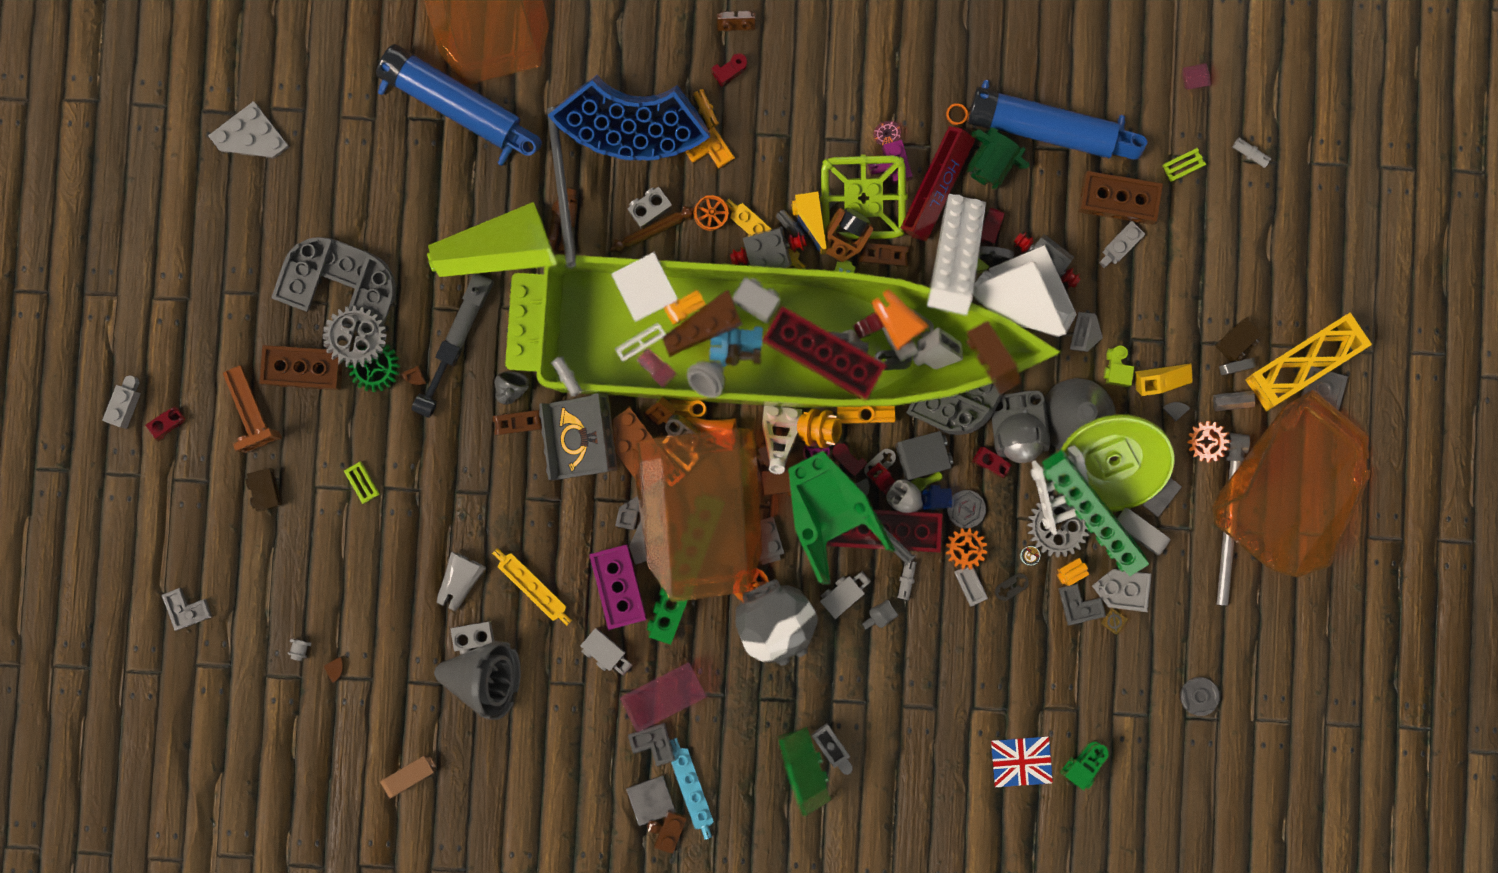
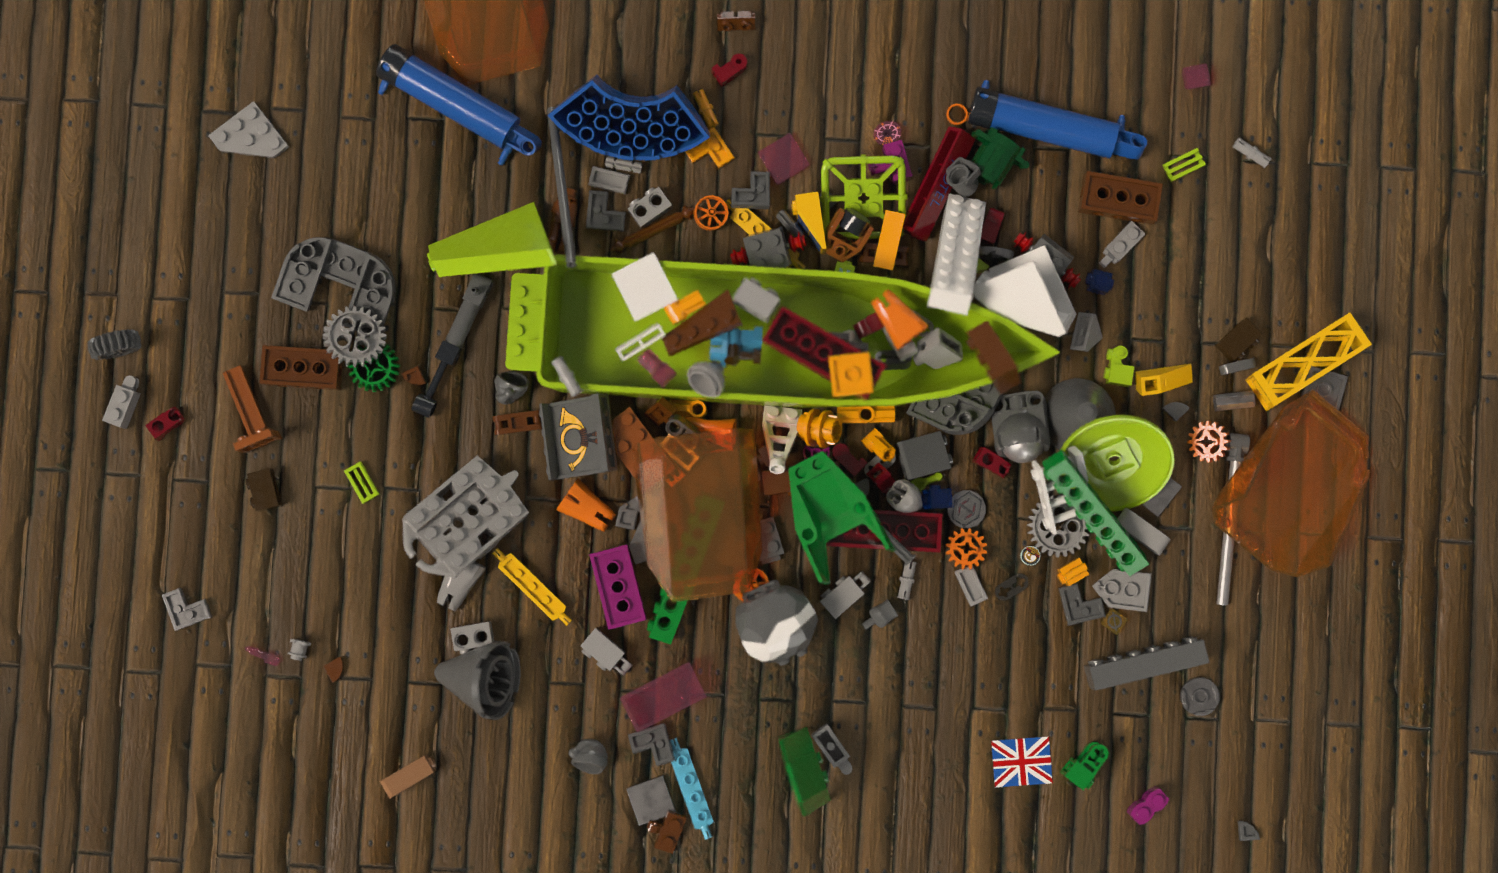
none -> dark grey gear [87,329,141,360]
none -> clear pink piece [245,646,280,666]
none -> light grey piece [402,456,529,579]
none -> orange piece [556,478,616,532]
none -> dark grey piece [568,738,608,774]
none -> dark grey tile [586,190,626,232]
none -> light grey tile [588,166,630,195]
none -> light grey axle [605,156,643,173]
none -> dark grey tile [731,172,770,209]
none -> clear pink tile [758,133,810,186]
none -> light orange tile [829,352,873,397]
none -> light orange piece [861,428,896,462]
none -> light orange slope [873,210,905,270]
none -> dark grey piece [946,157,981,197]
none -> dark grey brick [1084,636,1209,690]
none -> clear blue brick [1085,269,1114,295]
none -> magenta brick [1127,786,1169,825]
none -> dark grey tile [1238,821,1260,841]

